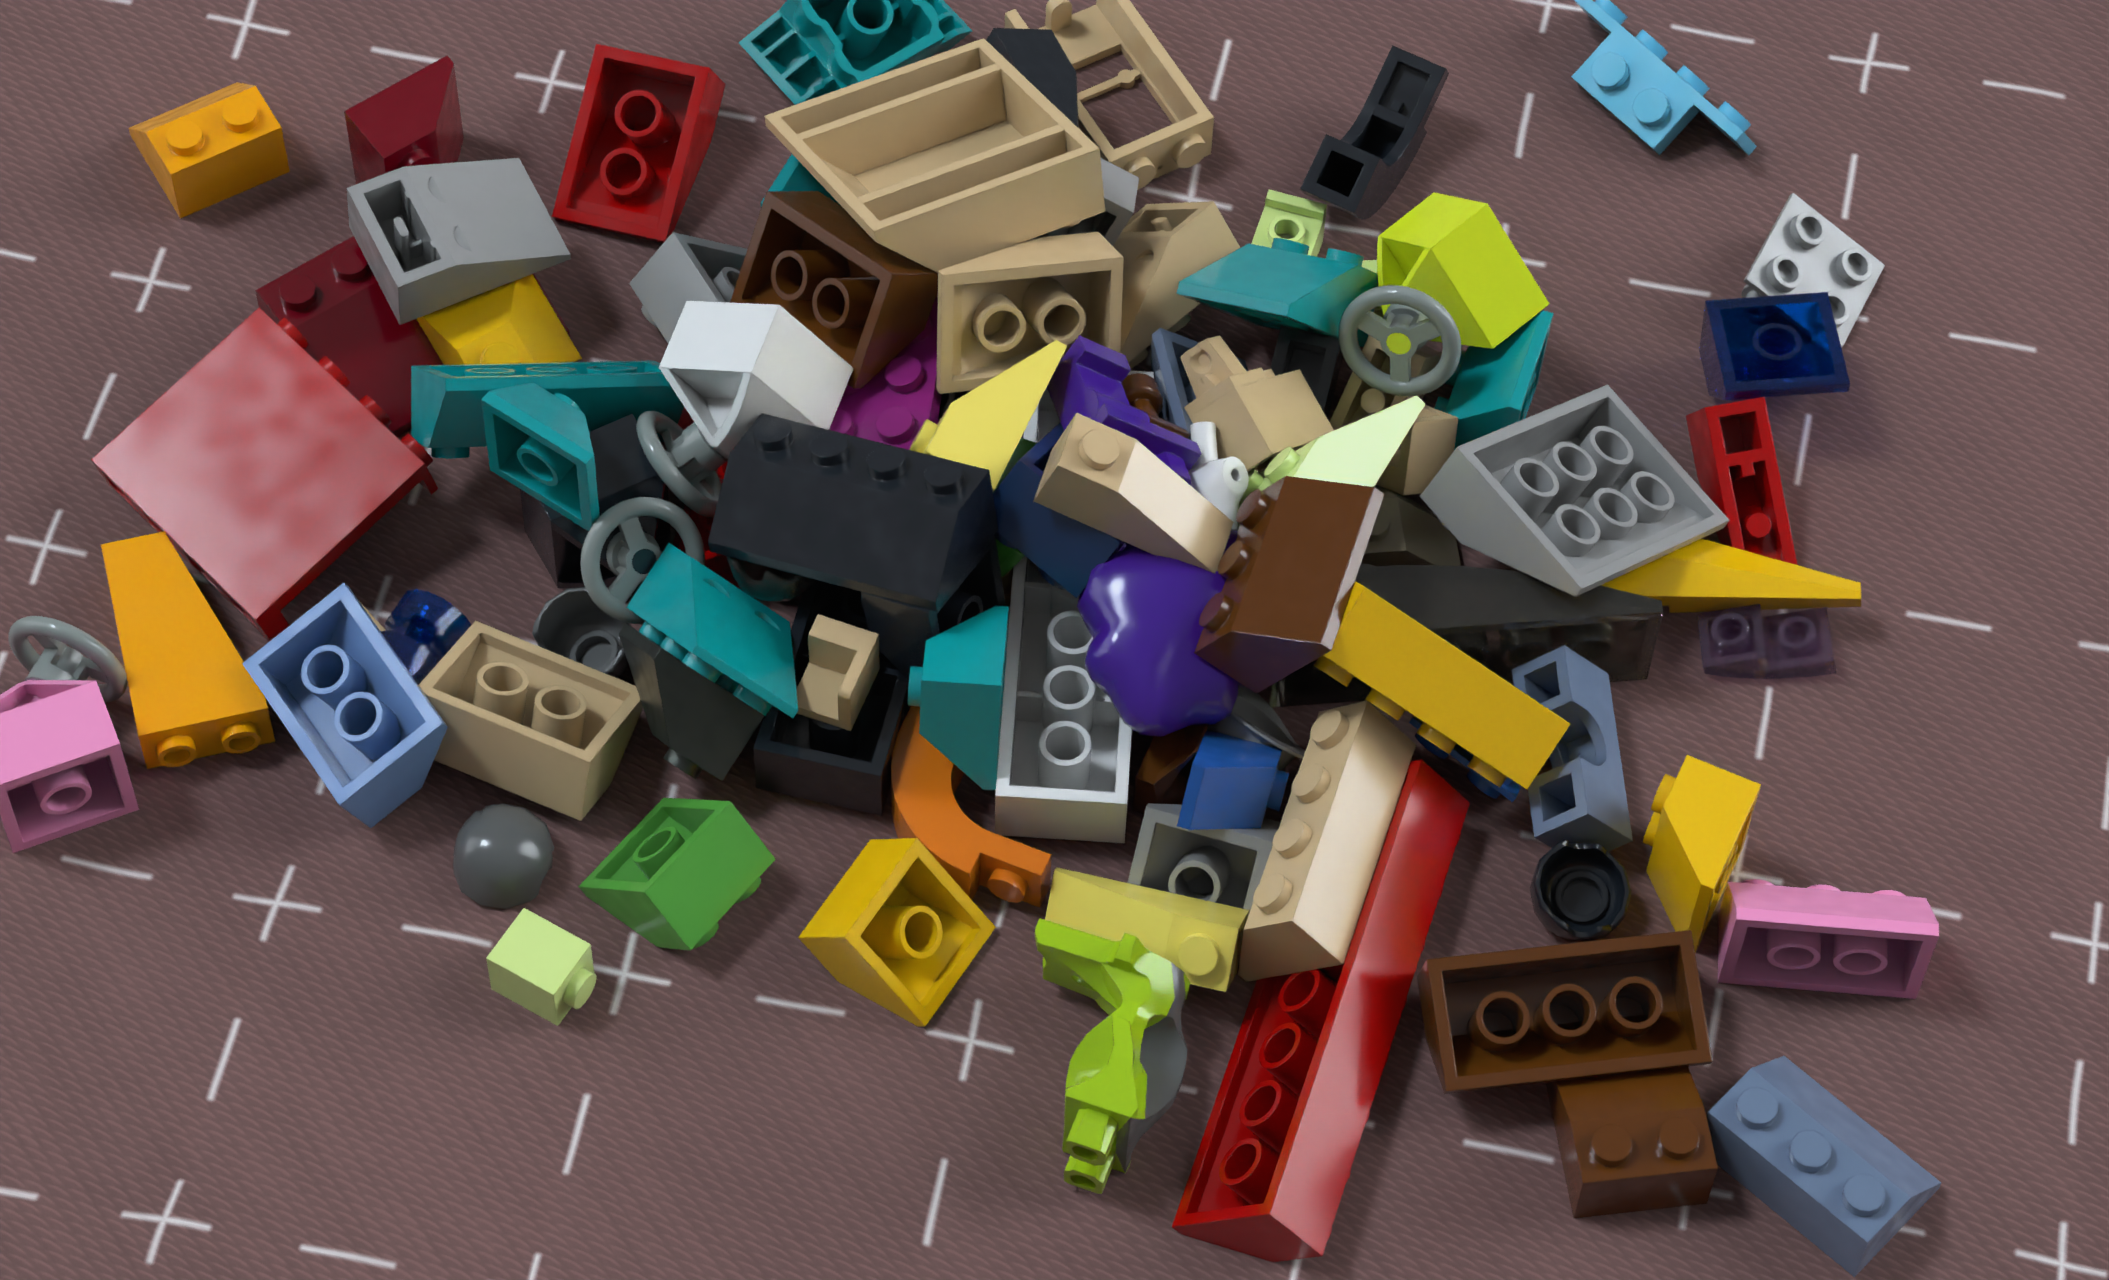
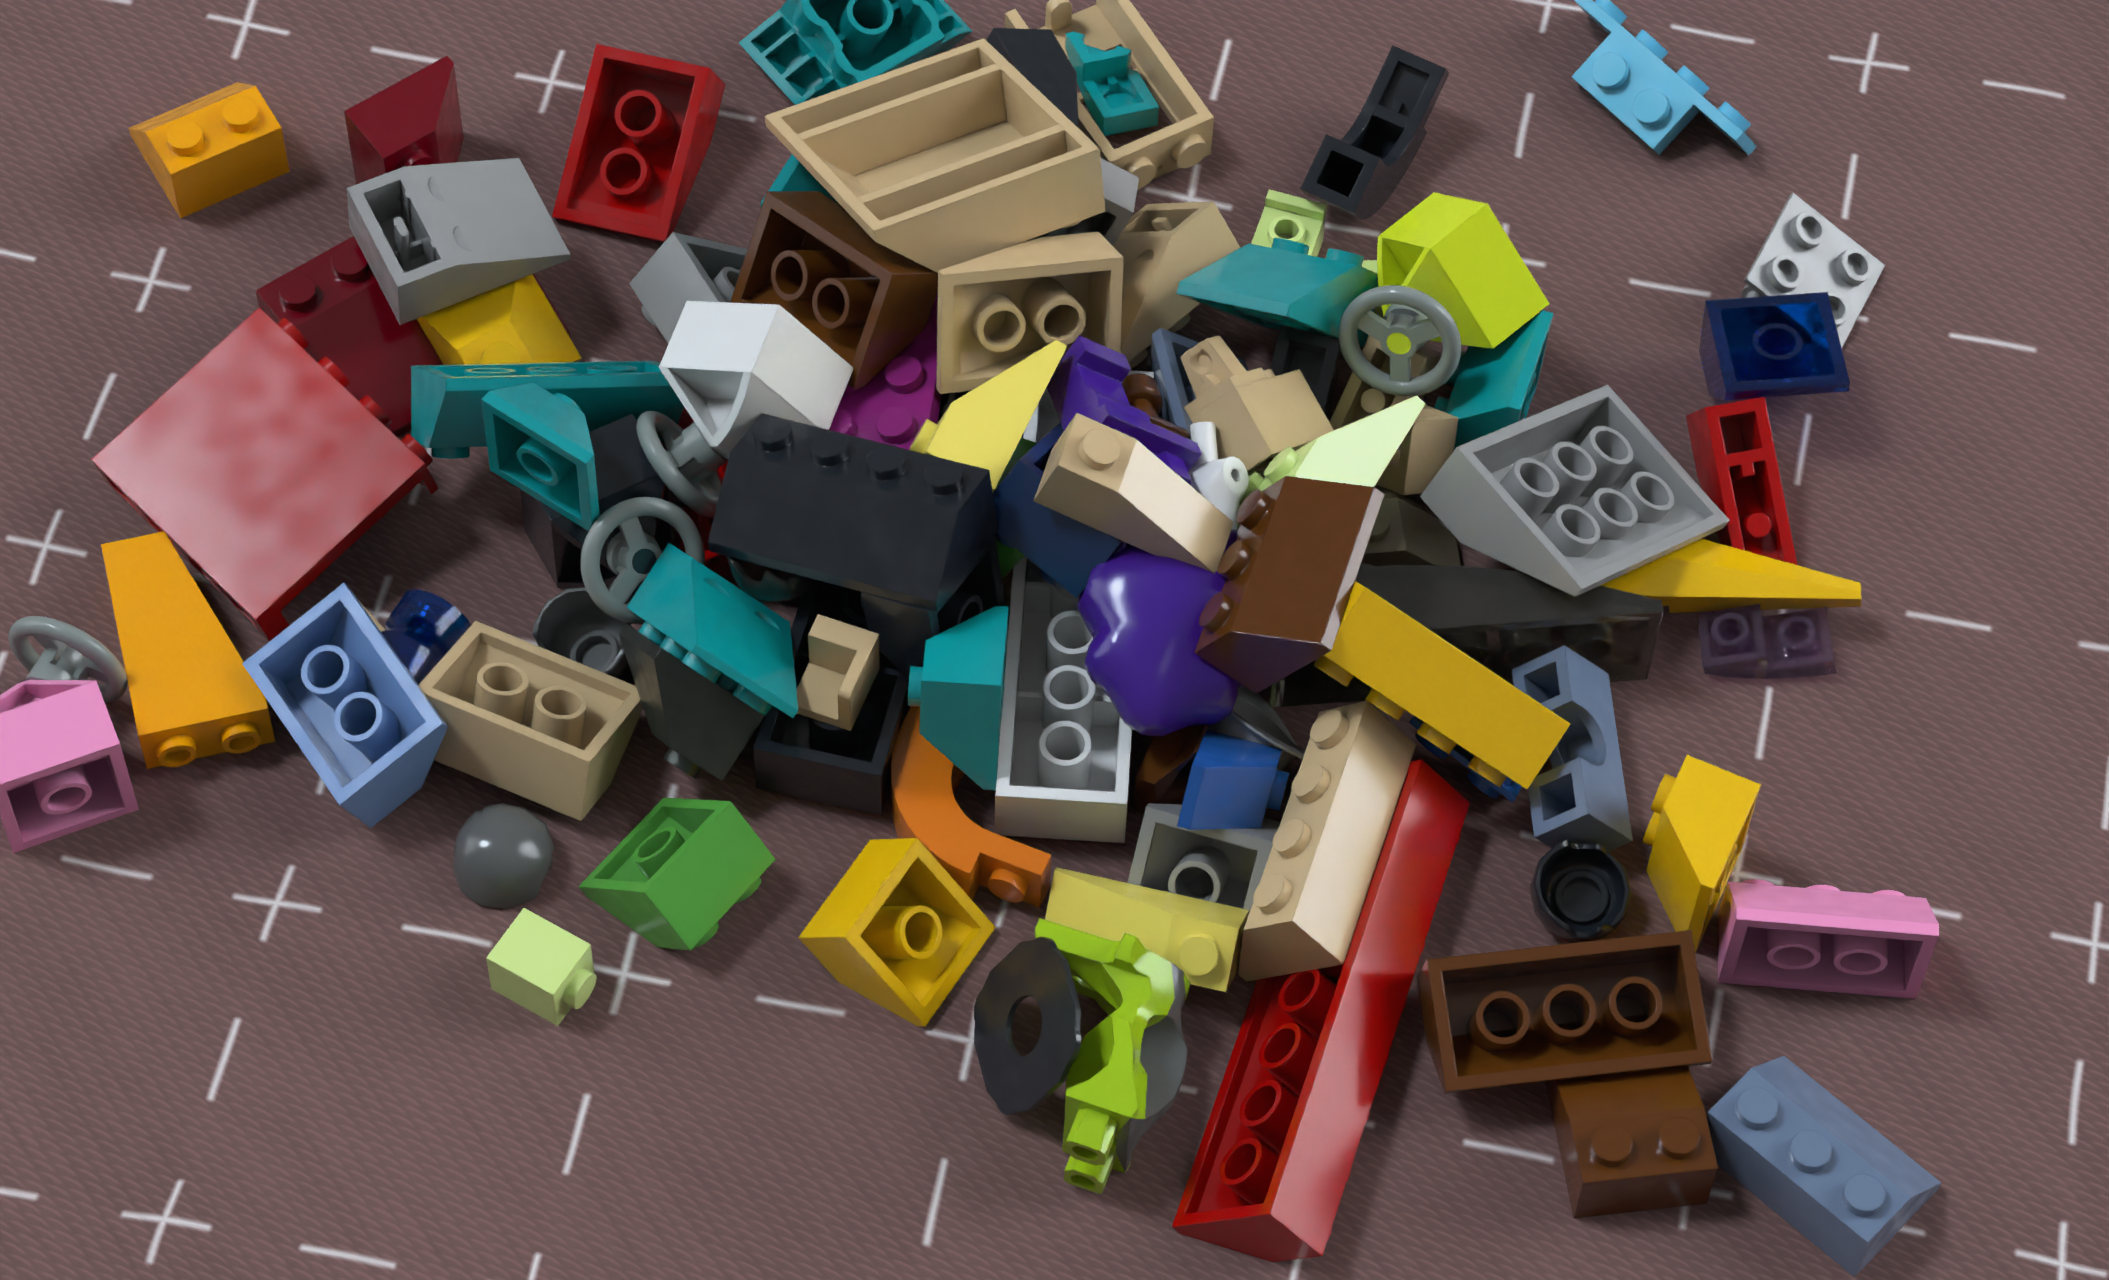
none -> black piece [974,937,1081,1115]
none -> teal slope [1065,31,1159,136]

